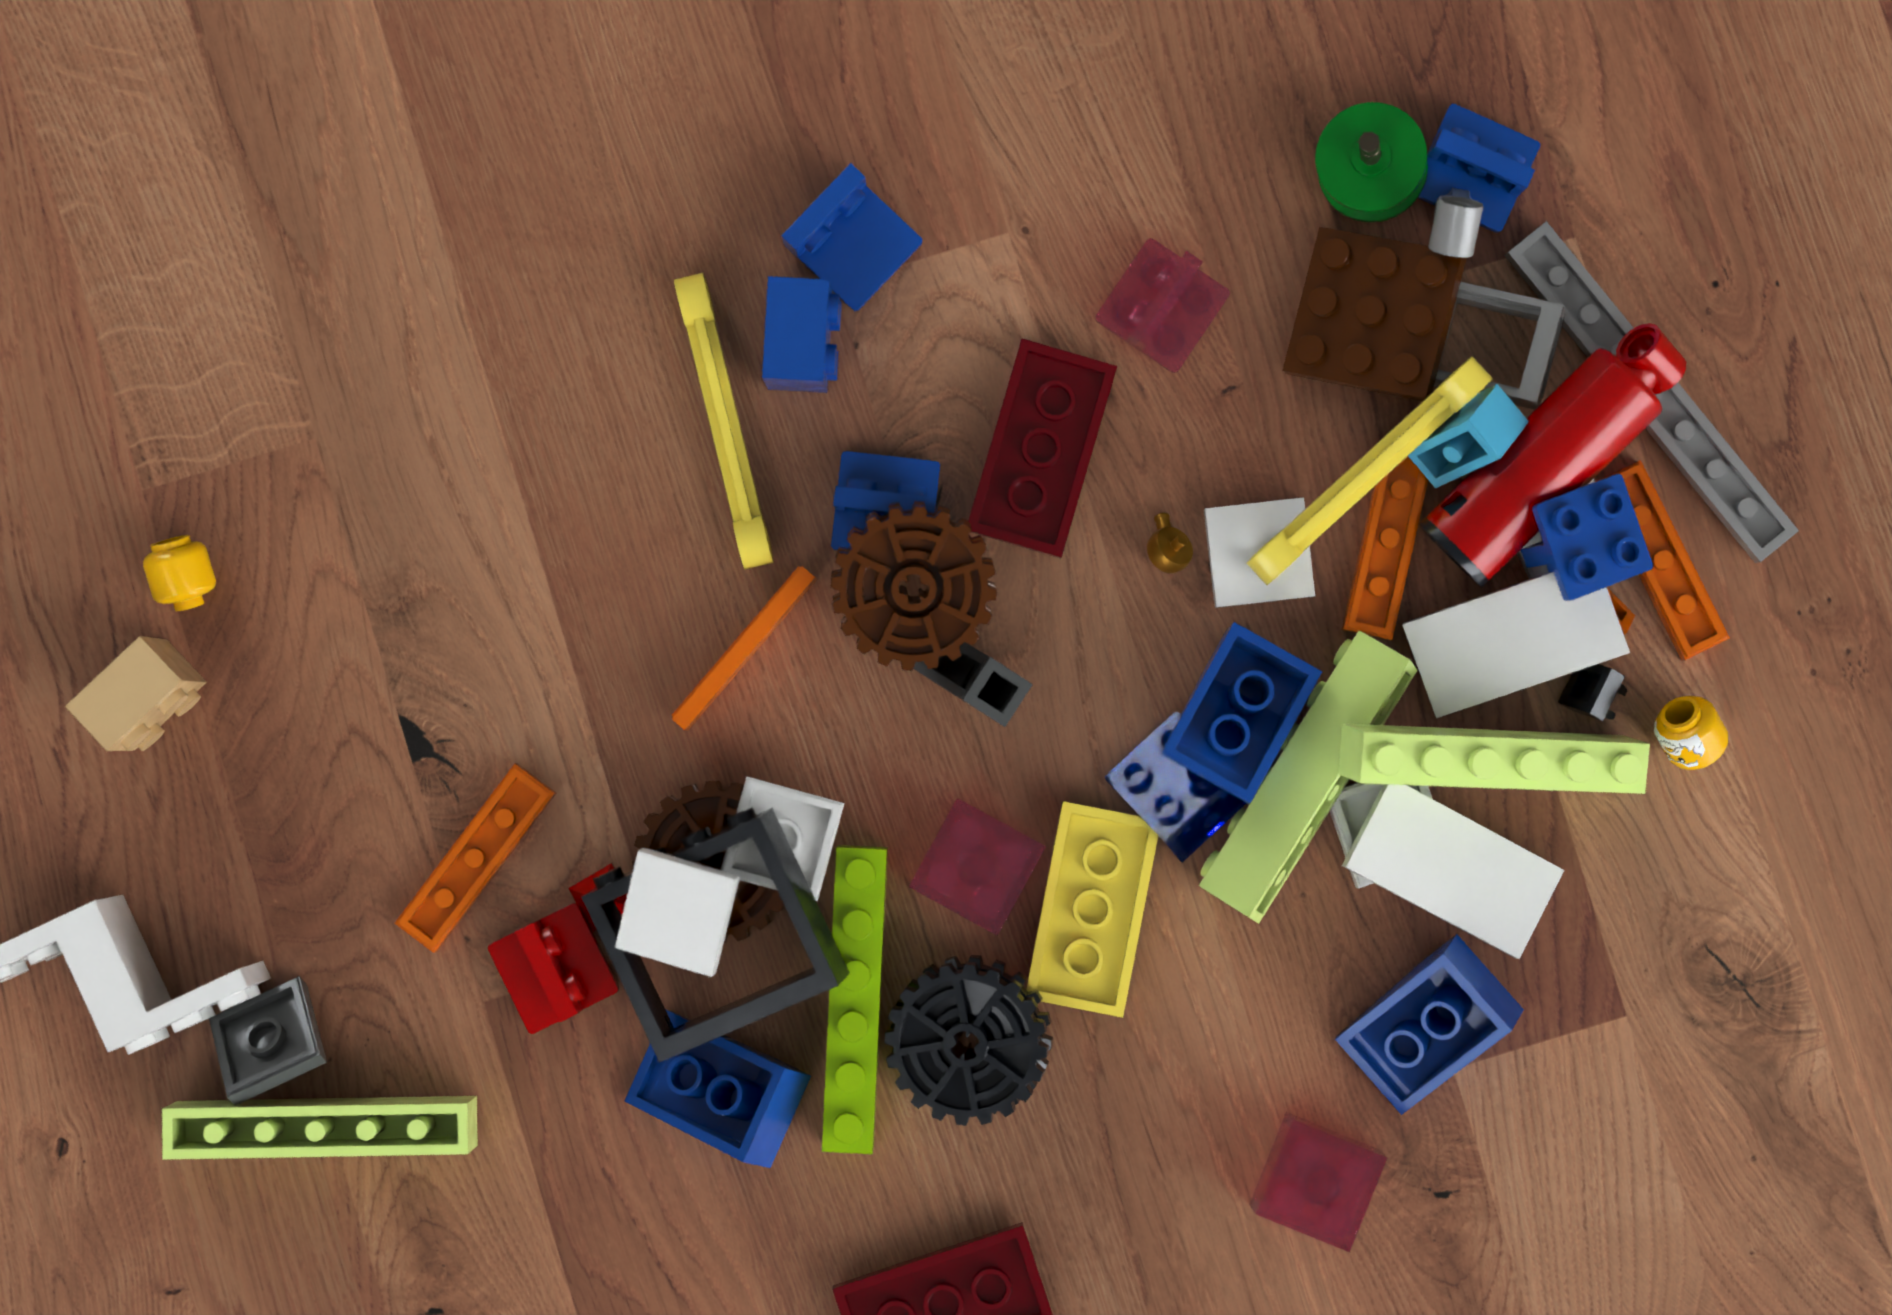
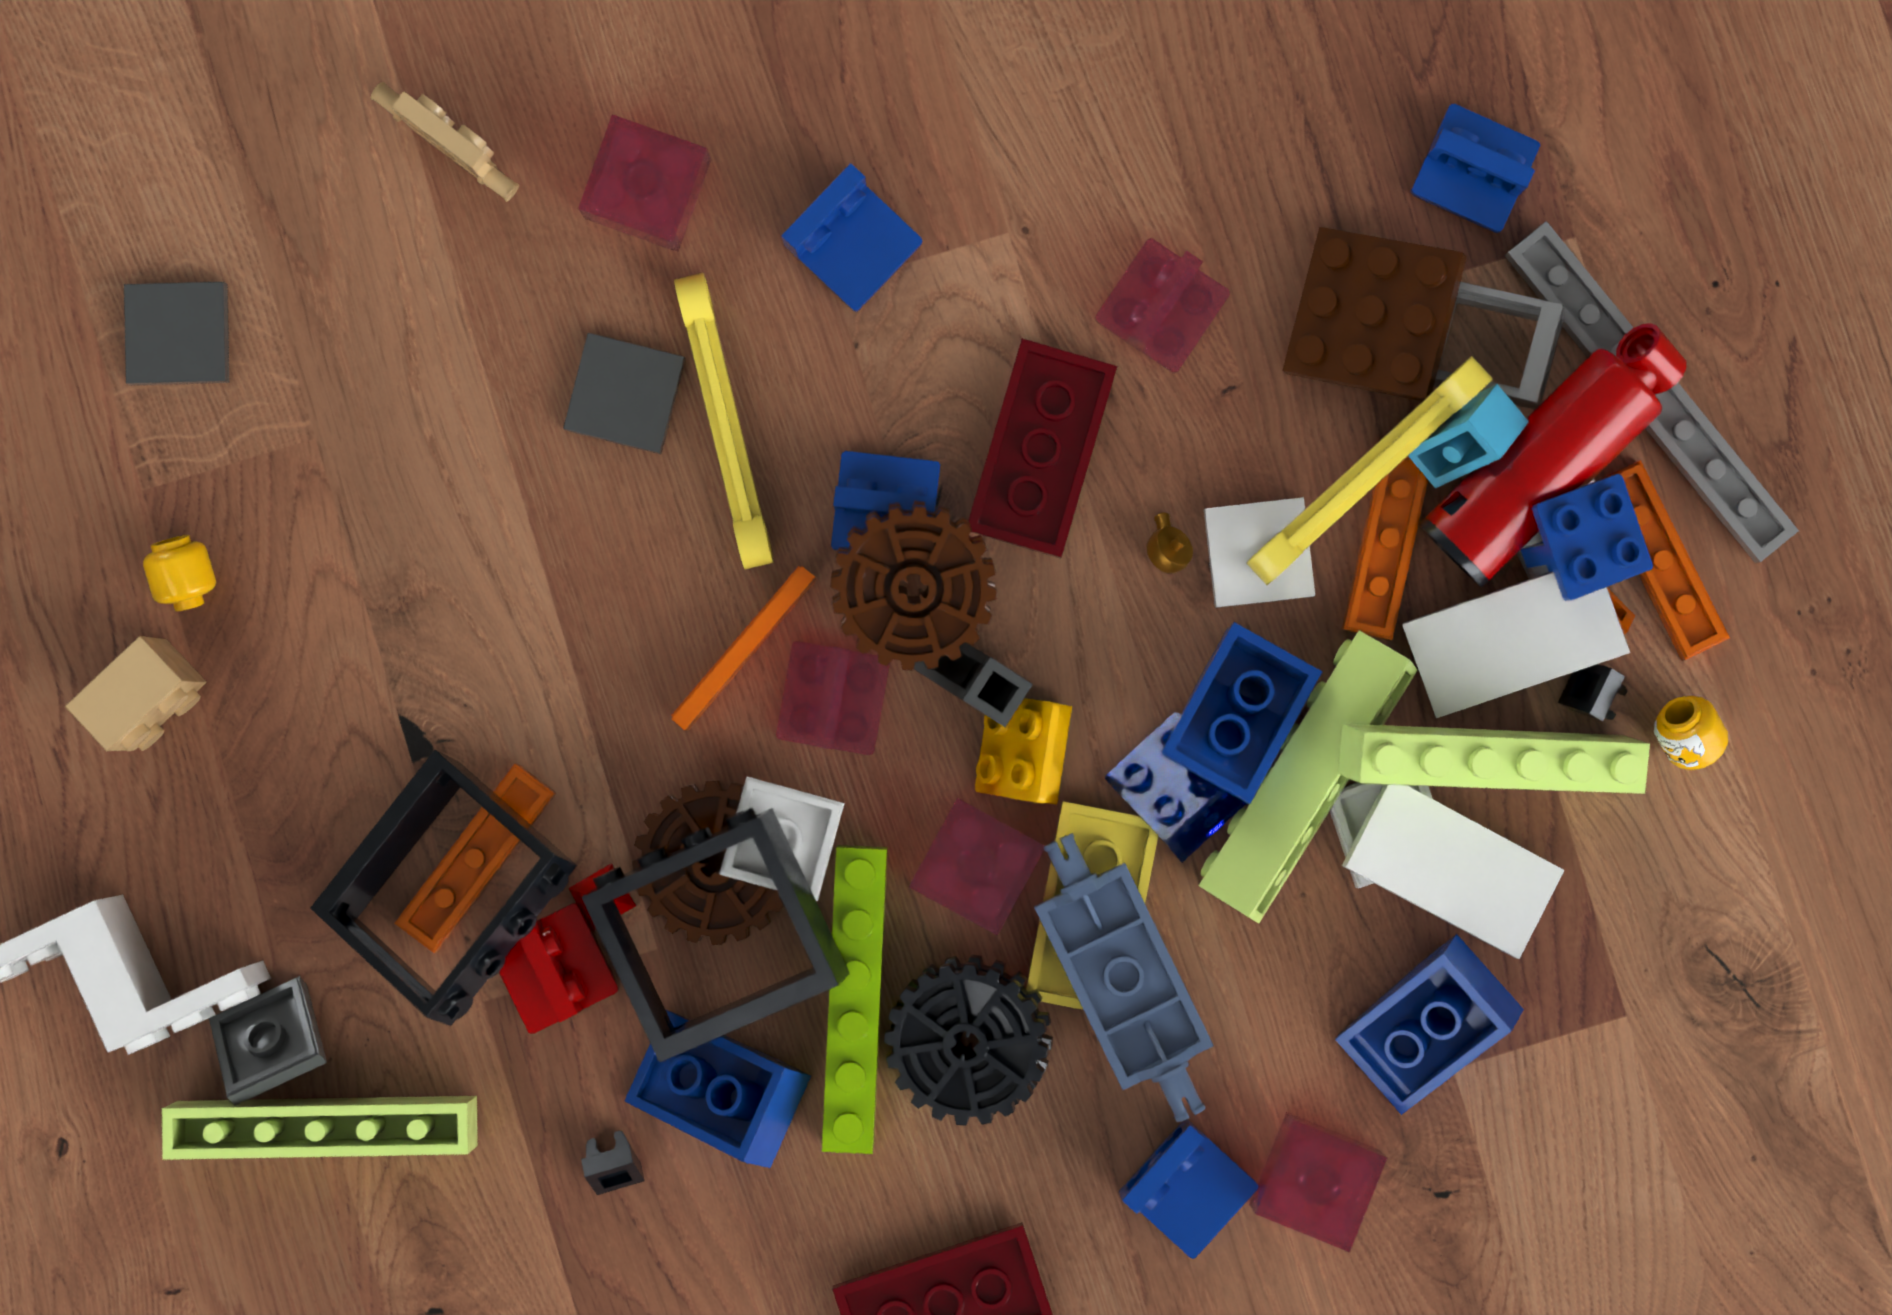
white tile [615,847,740,977] -> none
blue brick [762,276,842,393] -> none
green wheel [1315,102,1428,223] -> none
light grey piece [1428,188,1484,258] -> none
none -> dark grey tile [124,282,230,385]
none -> black window [310,750,577,1026]
none -> tan plate [370,82,519,202]
none -> dark grey tile [563,333,686,455]
none -> clear pink brick [578,114,712,252]
none -> black tile [581,1131,645,1195]
none -> clear pink bracket [776,641,890,755]
none -> yellow bracket [975,698,1072,805]
none -> sand blue plate [1034,833,1214,1122]
none -> blue bracket [1119,1119,1259,1259]

